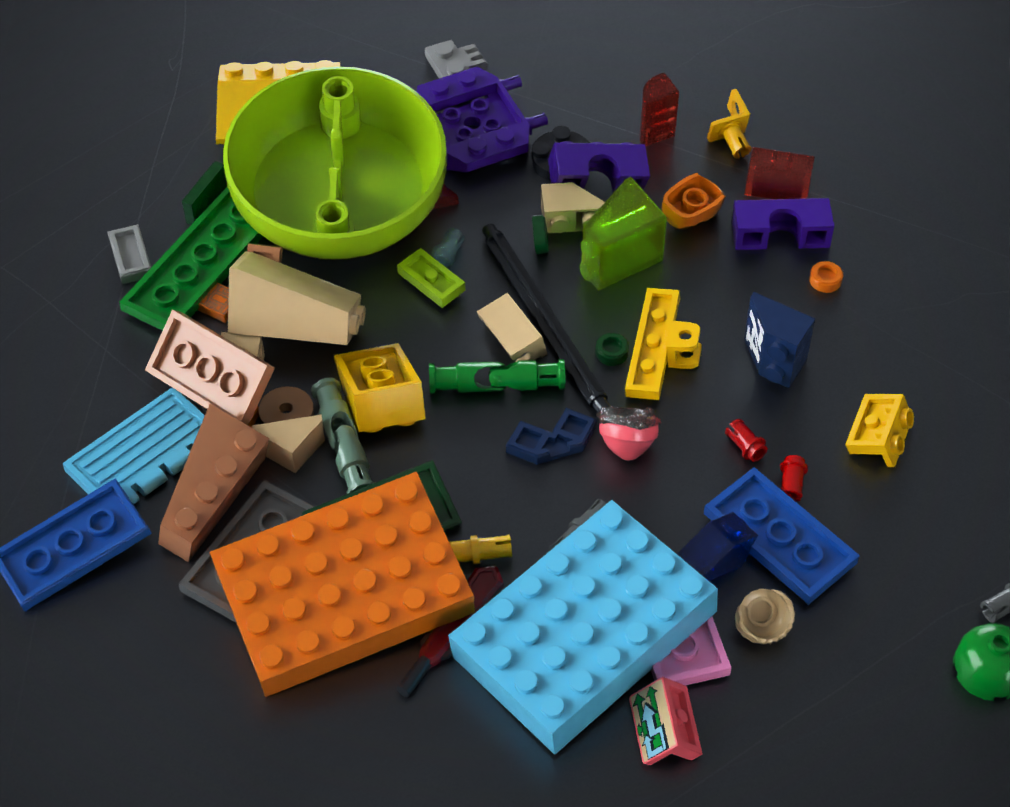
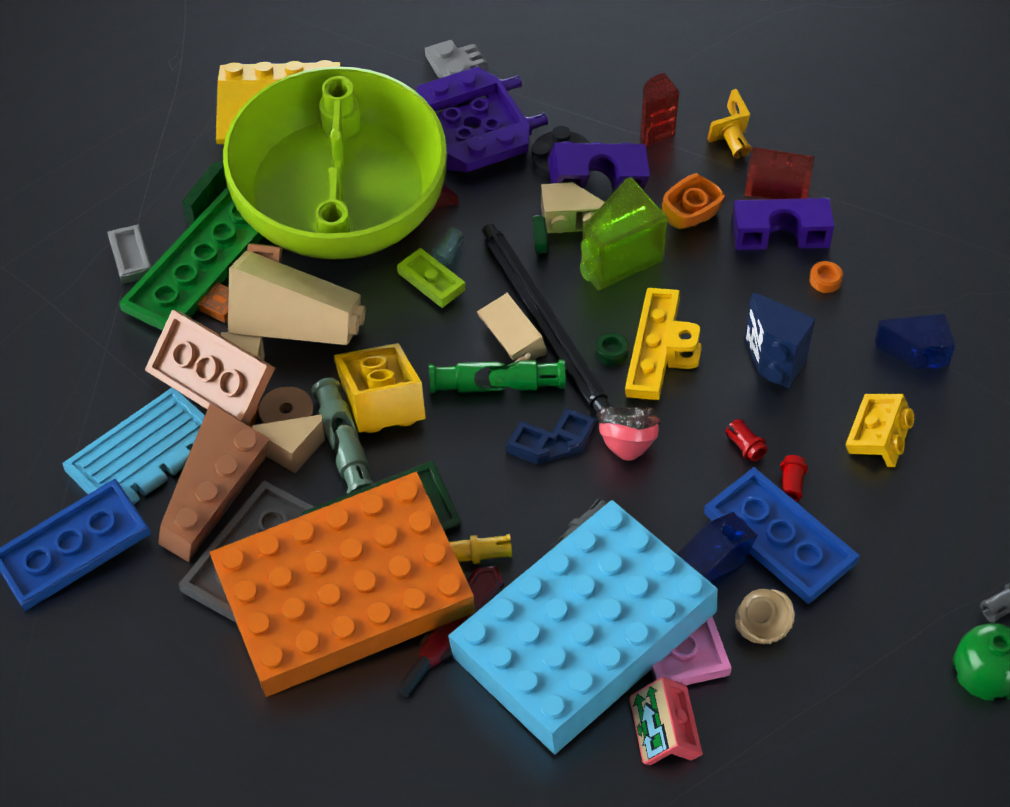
none -> clear blue slope [875,314,956,369]

